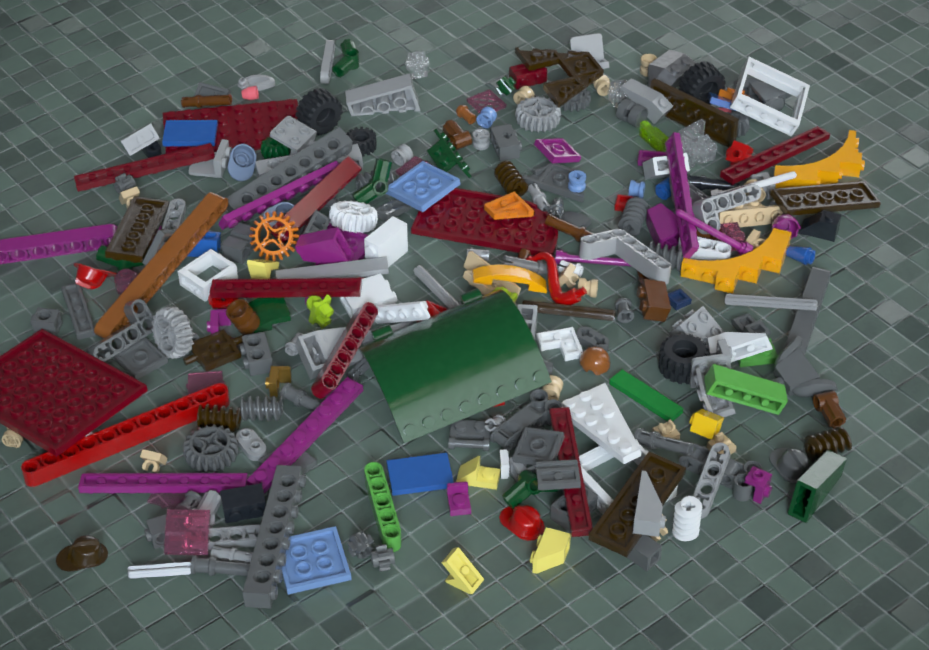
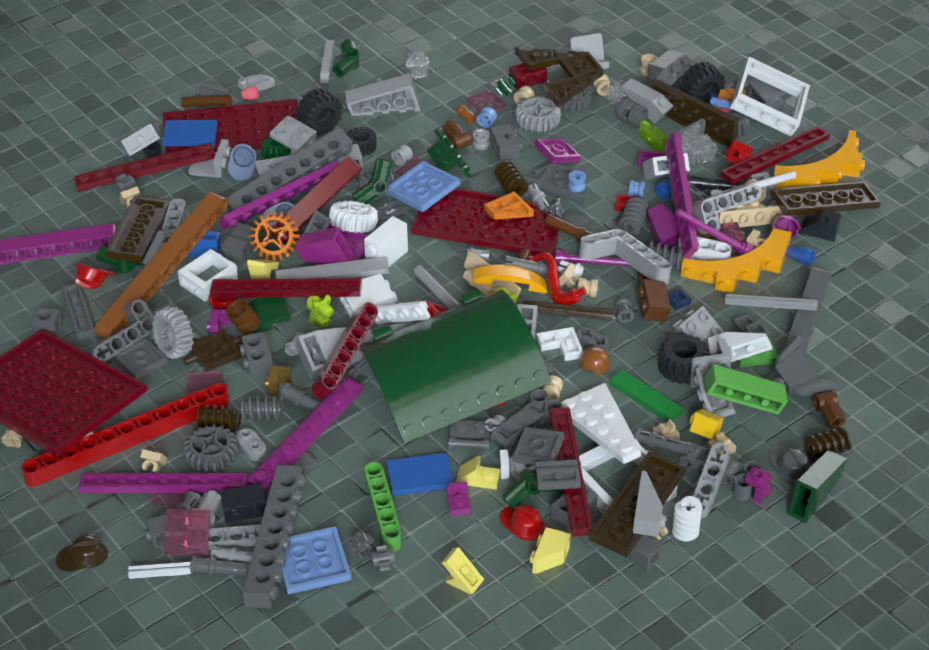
clear pink head [114,269,138,295] -> none

